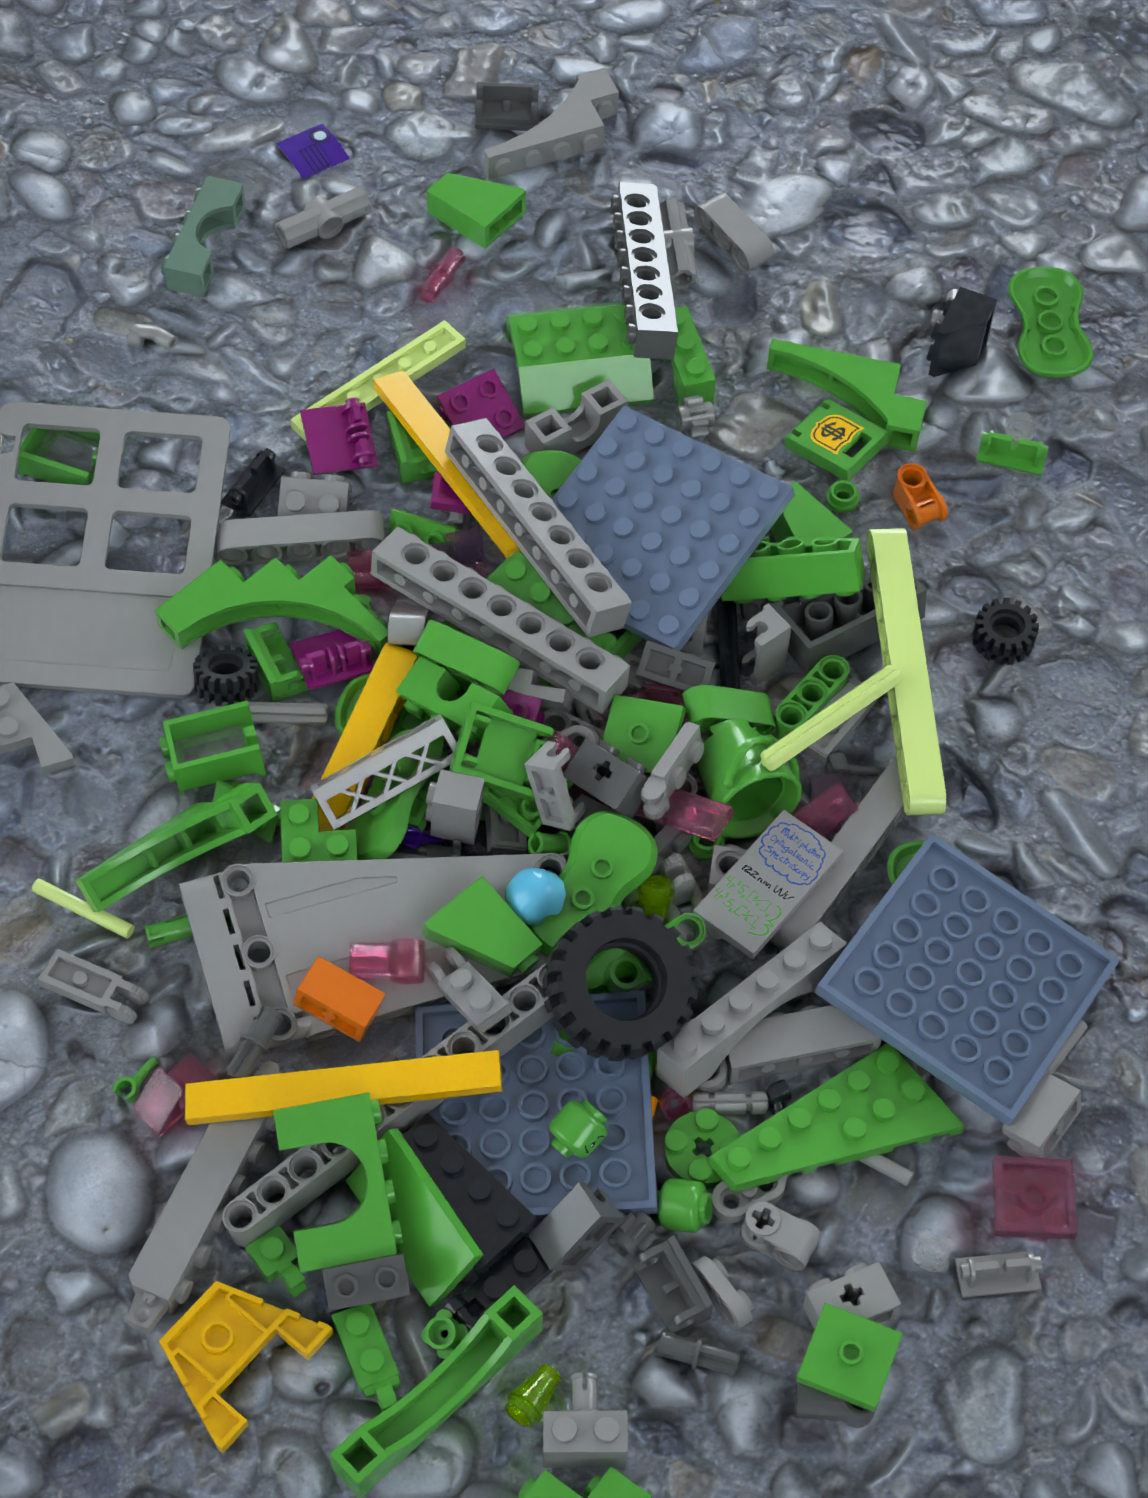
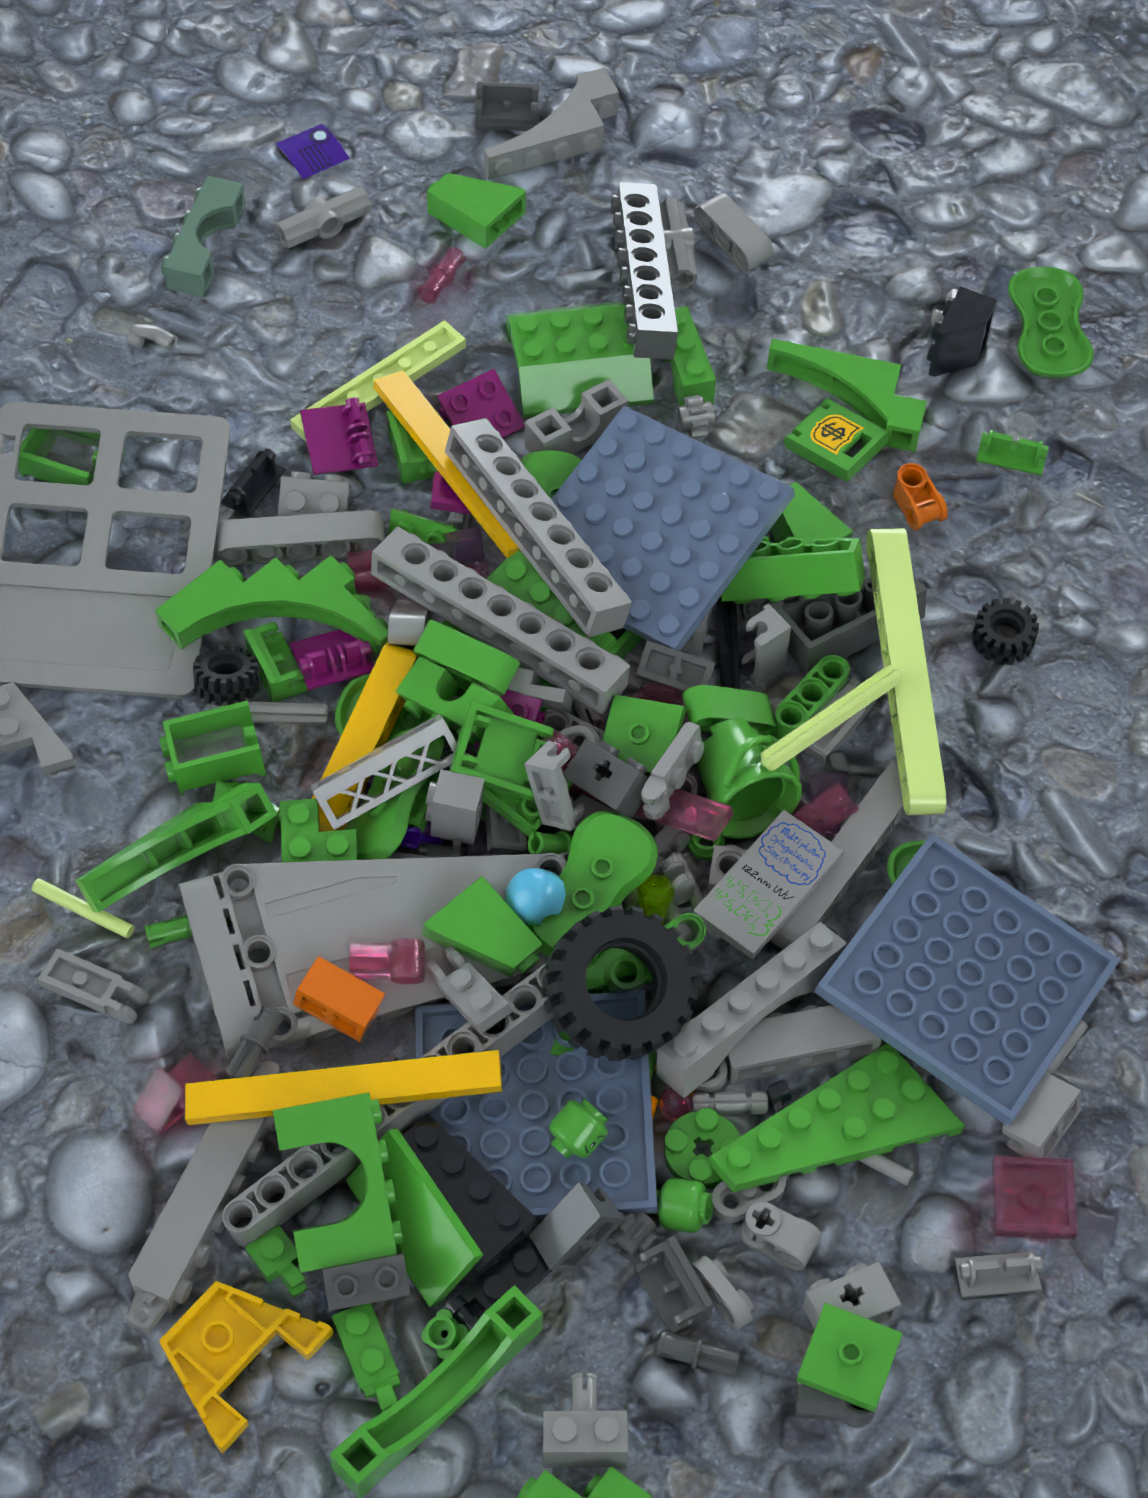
bright green hand [113,1057,159,1104] -> none
clear neon green cone [505,1364,561,1427] -> none
bright green plate [826,480,860,513] -> none

